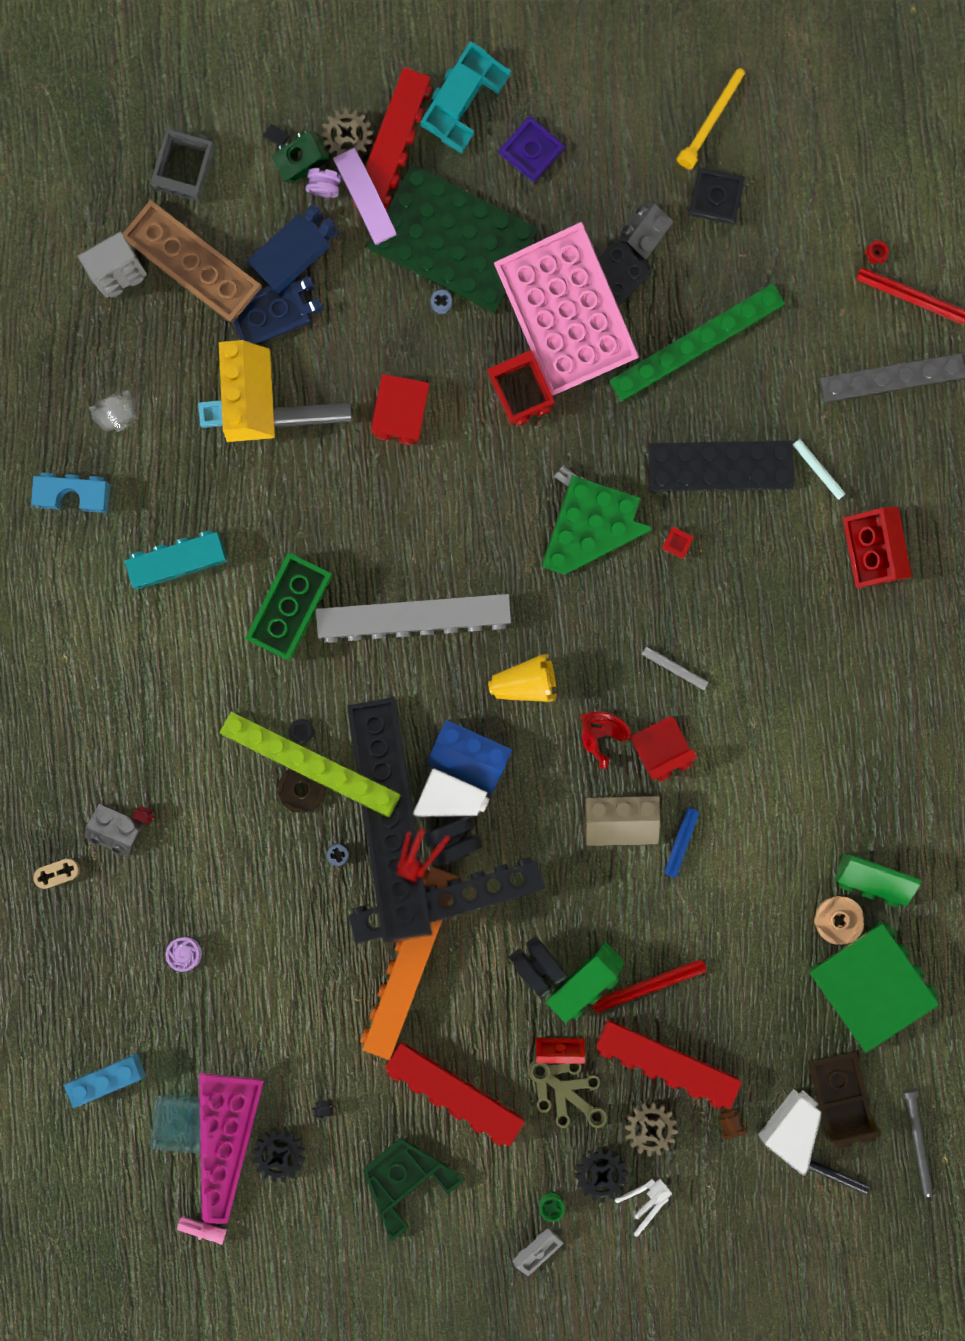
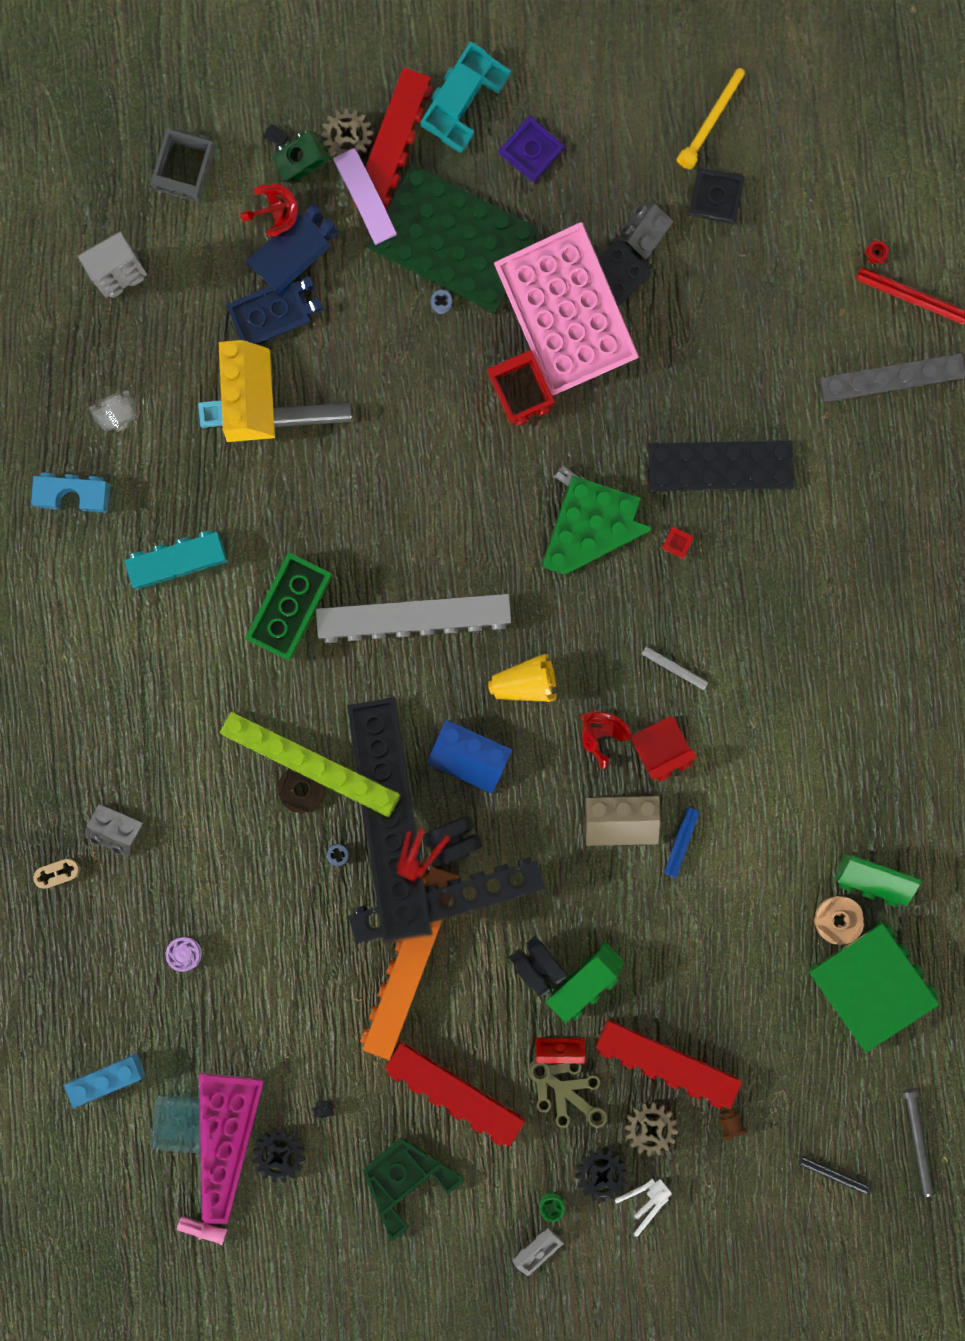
medium nougat plate [122,200,262,324] -> none
dark red plate [132,806,155,825] -> none
black tile [289,719,314,743] -> none
lavender wheel [305,168,341,197] -> none
red brick [371,374,430,445] -> none
white slope [413,769,489,816] -> none
red axle [592,959,707,1013] -> none
green plate [609,284,785,402] -> none
white slope [758,1089,821,1175] -> none
light aqua bar [793,439,846,500] -> none
dark brown bracket [808,1050,881,1149] -> none
red slope [843,507,912,588] -> none
none -> red helmet [240,184,298,237]

